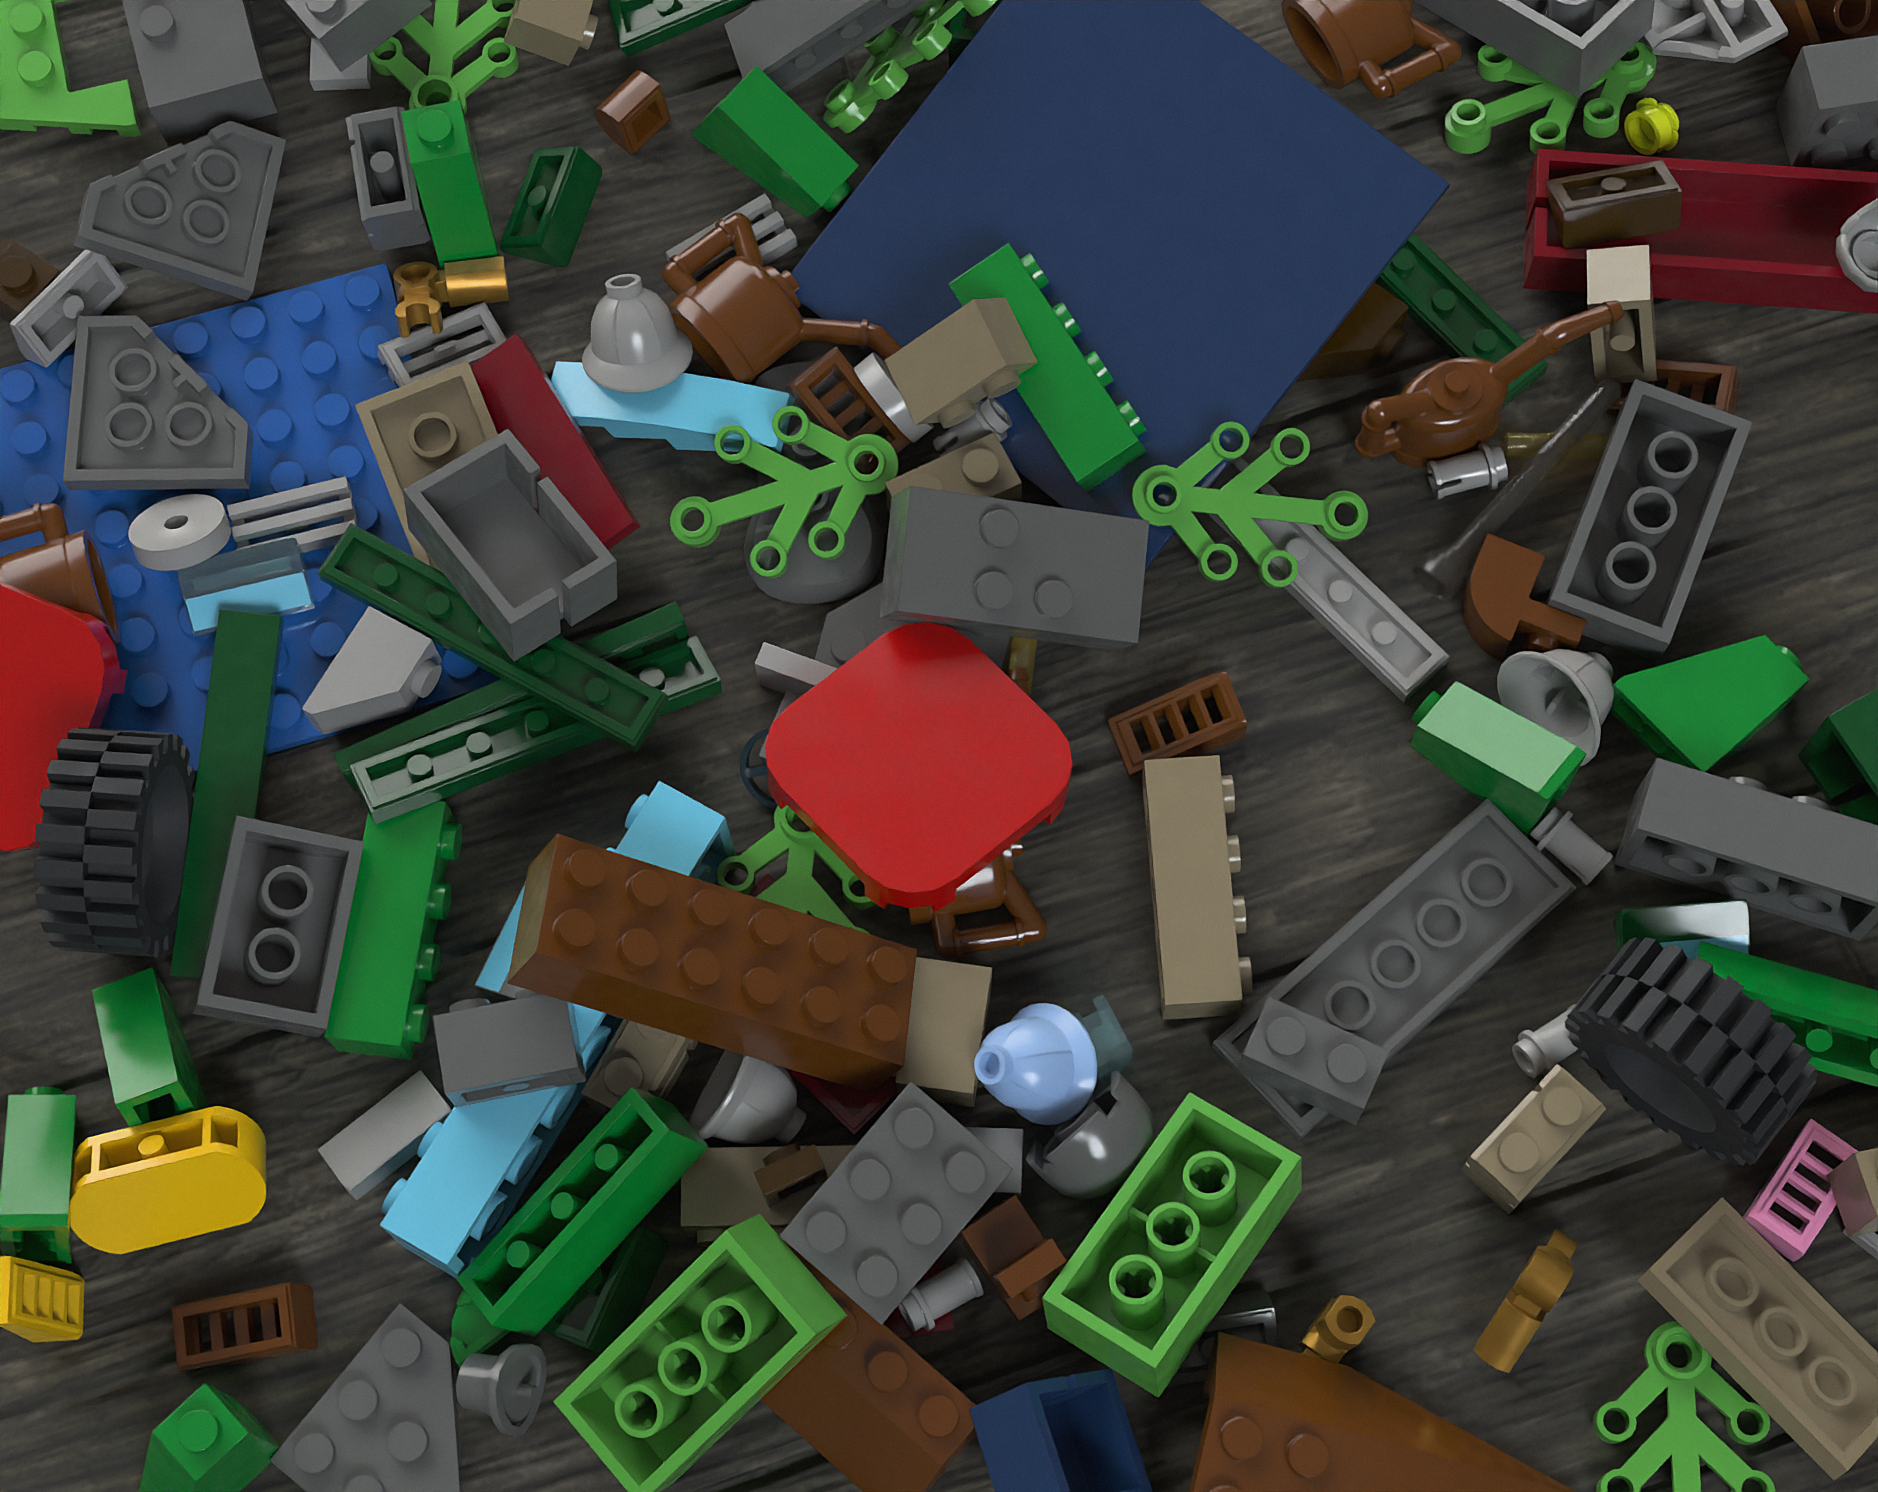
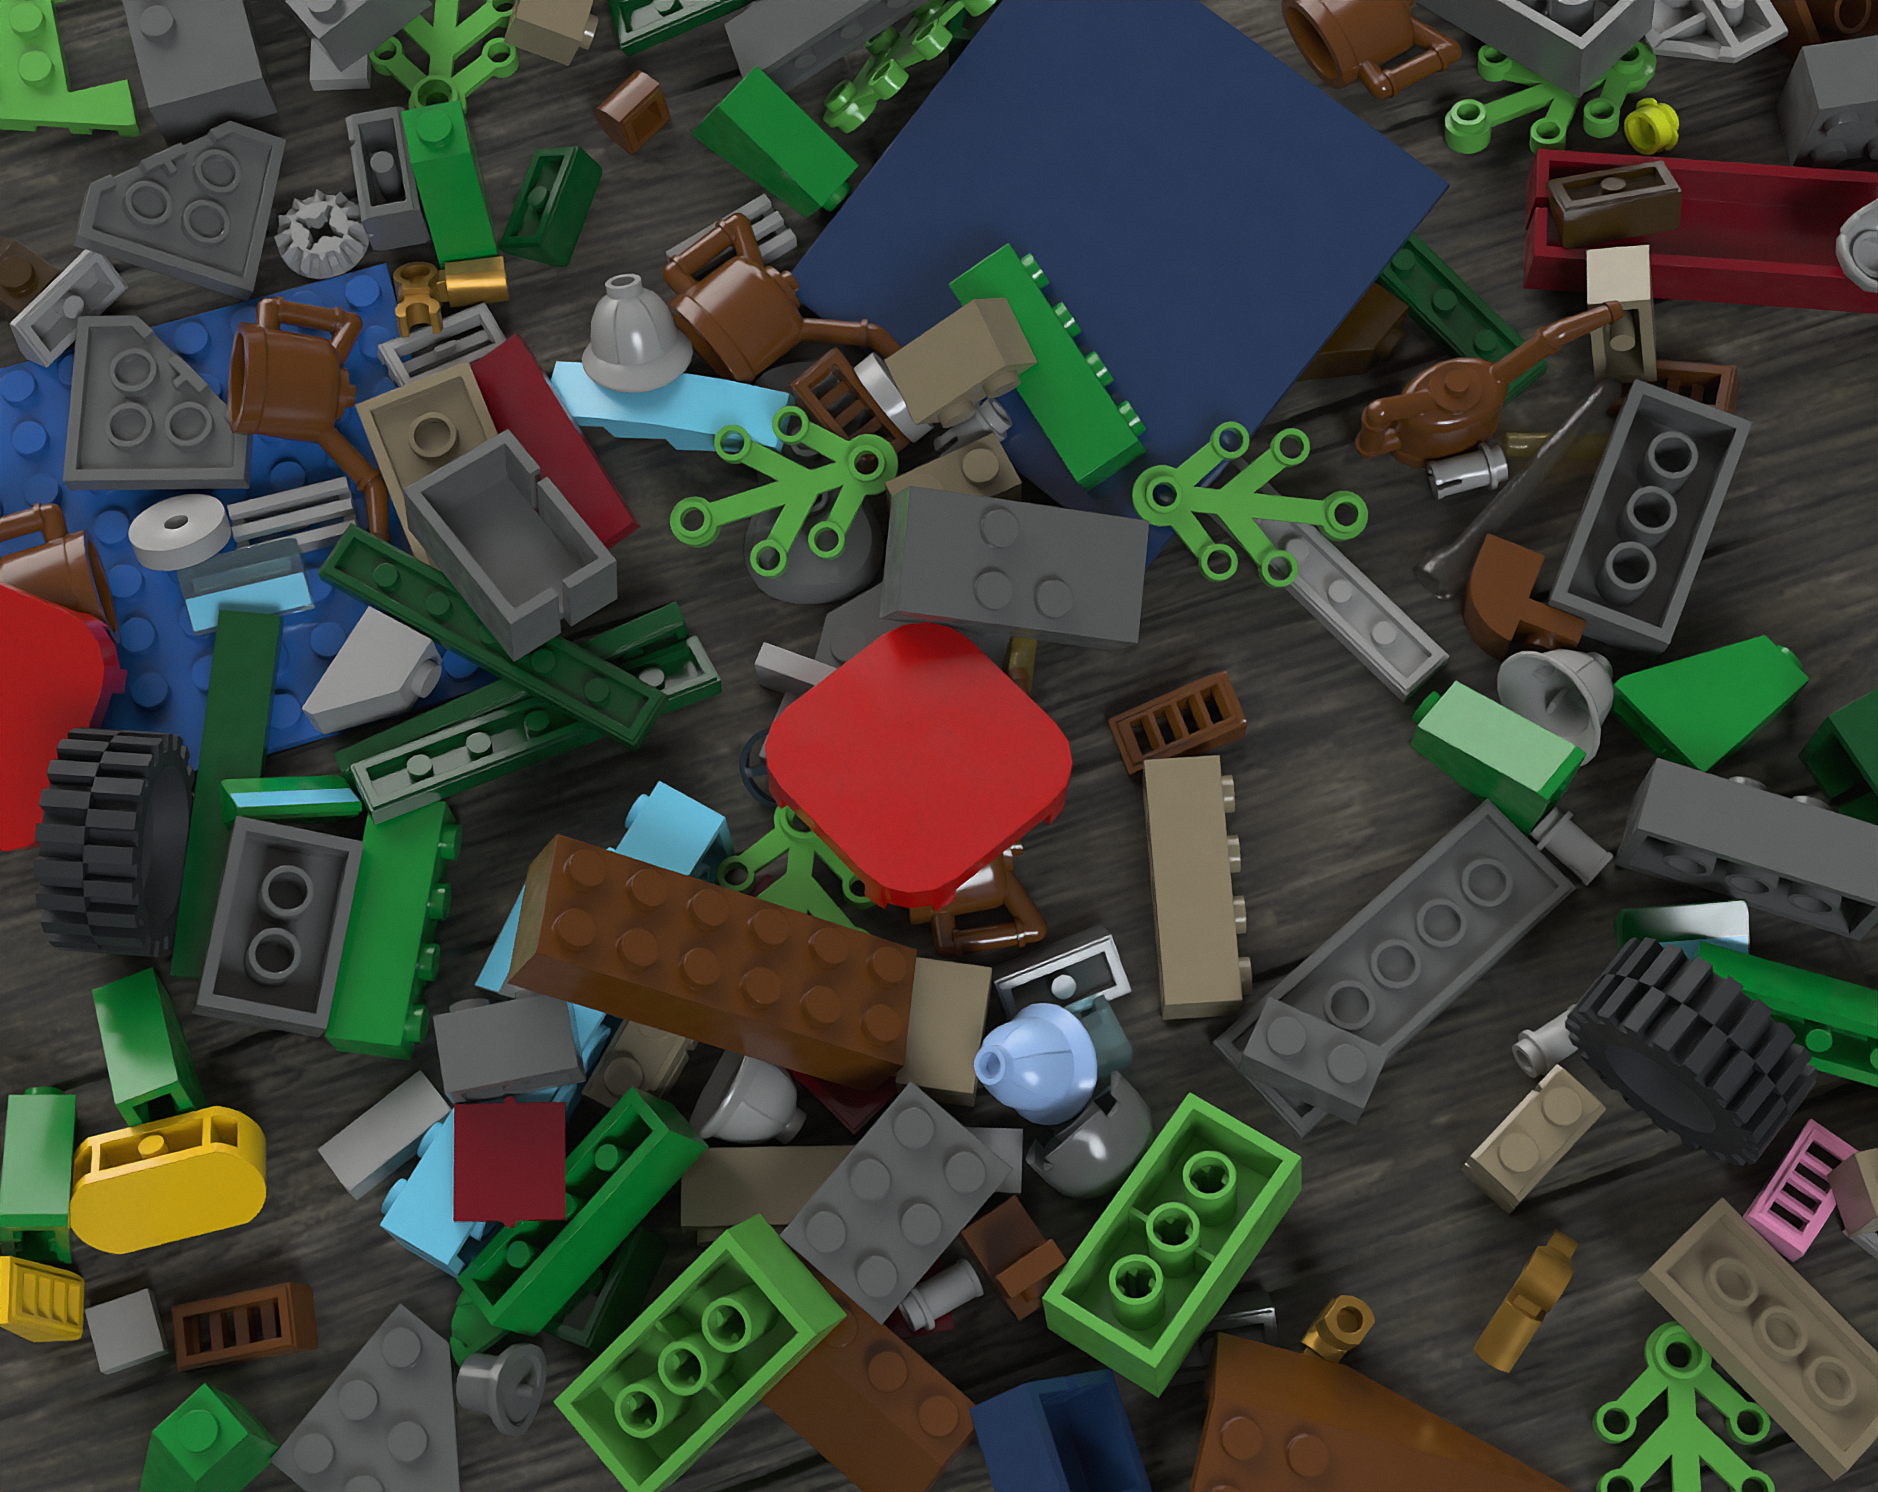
dark brown plate [754,1143,828,1208] -> none
none -> light grey tile [85,1288,170,1375]
none -> green slope [219,775,362,828]
none -> reddish brown piece [227,296,392,544]
none -> light grey gear [274,189,369,279]
none -> dark red piece [453,1096,566,1228]
none -> dark grey slope [991,924,1131,1023]

